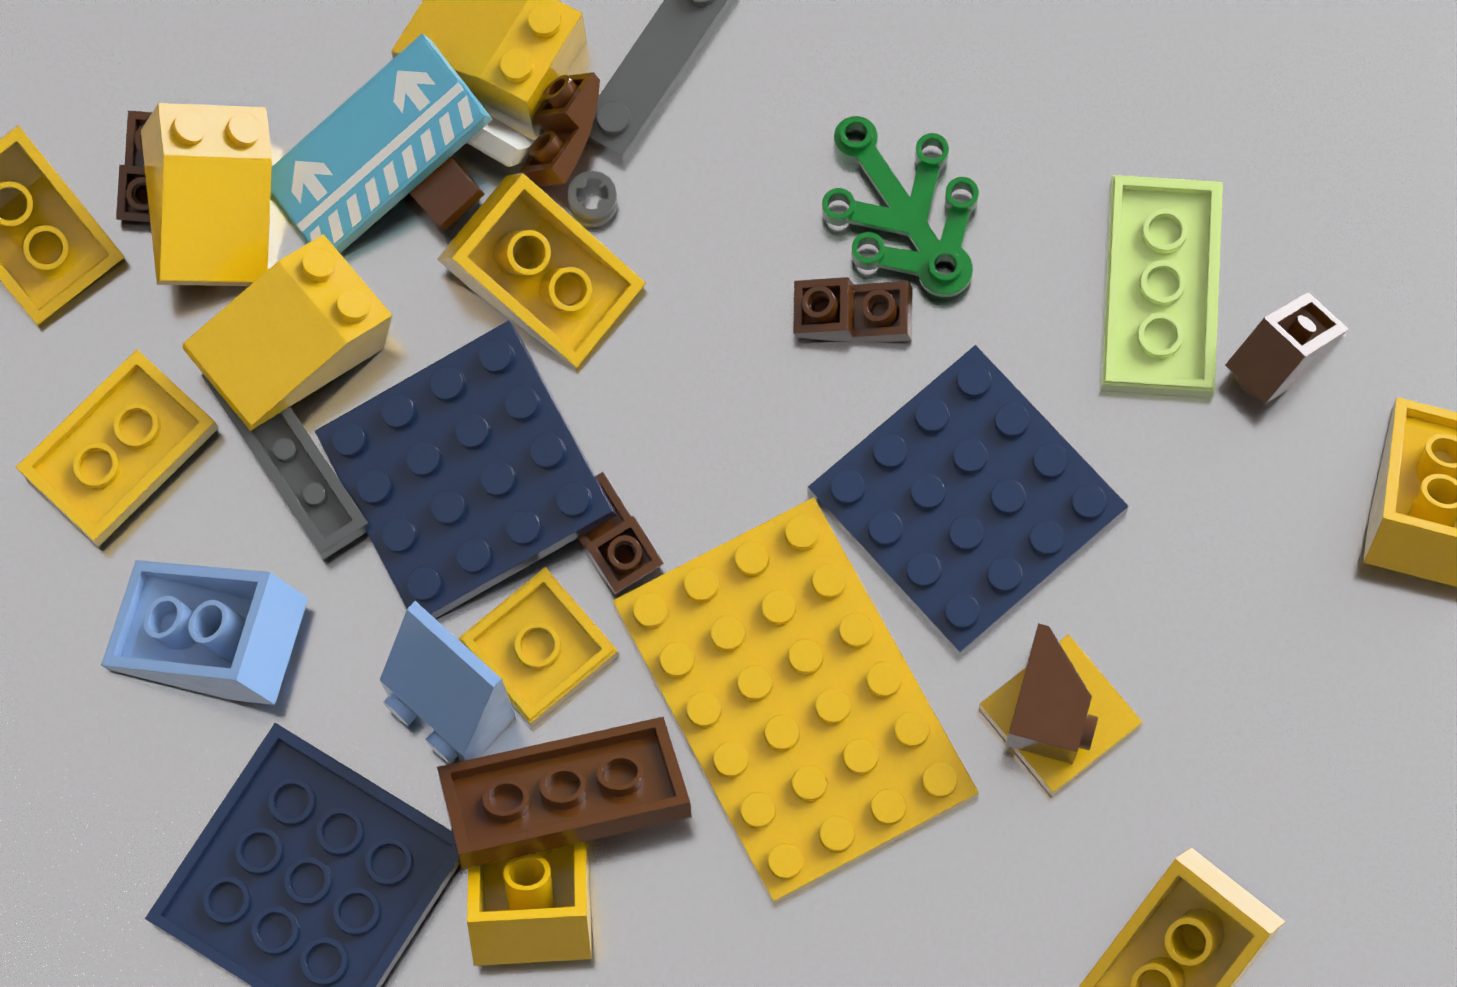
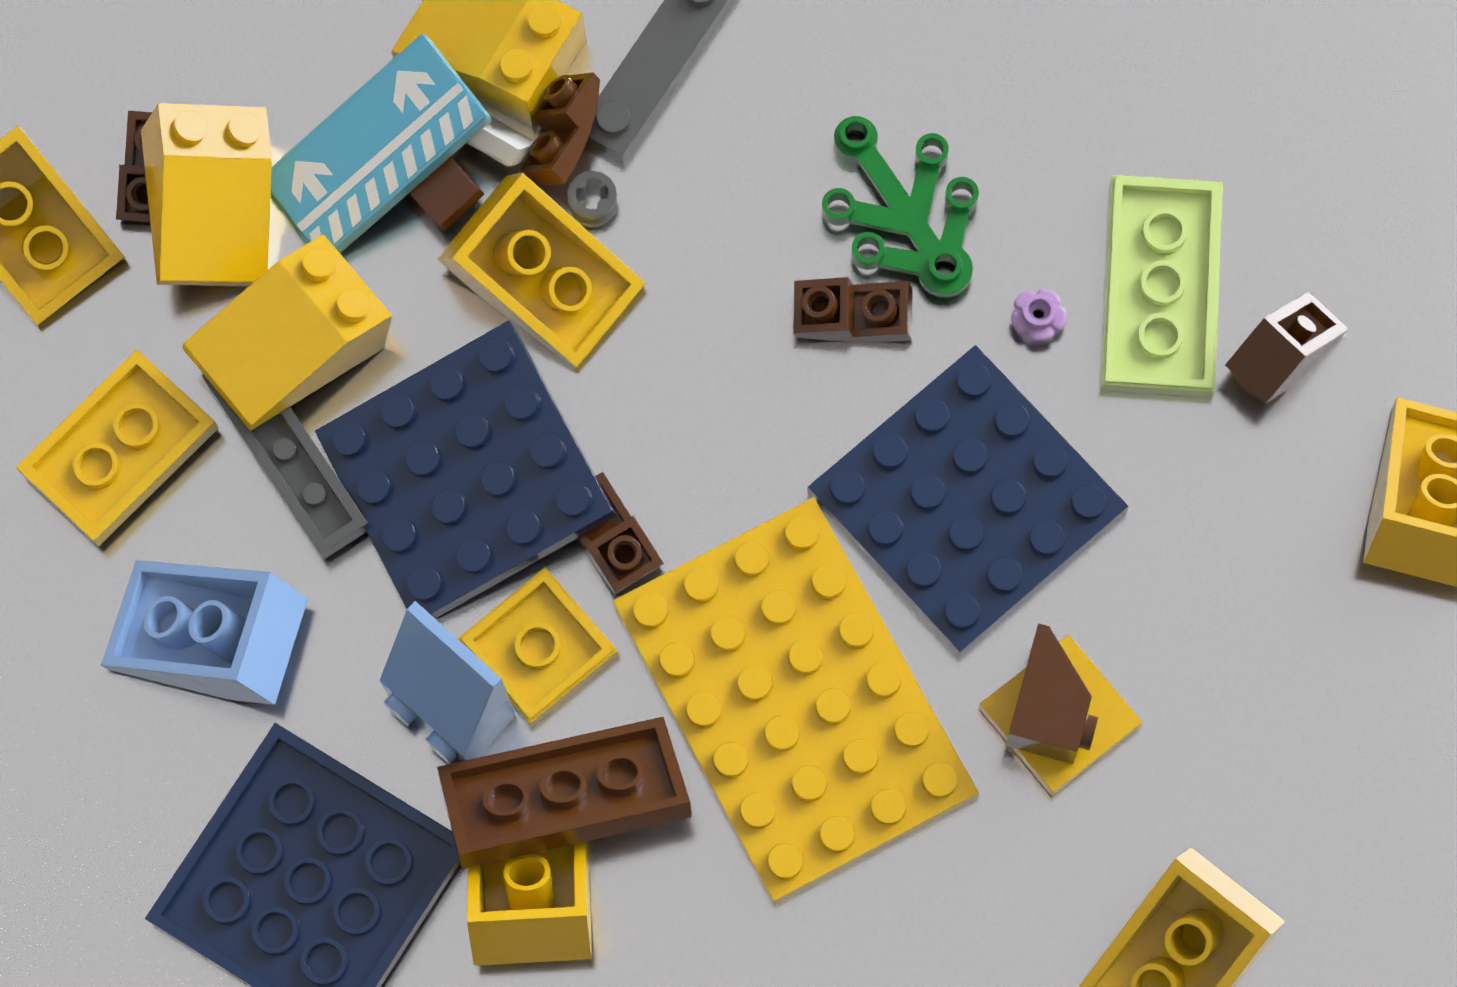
none -> lavender plate [1011,289,1066,342]

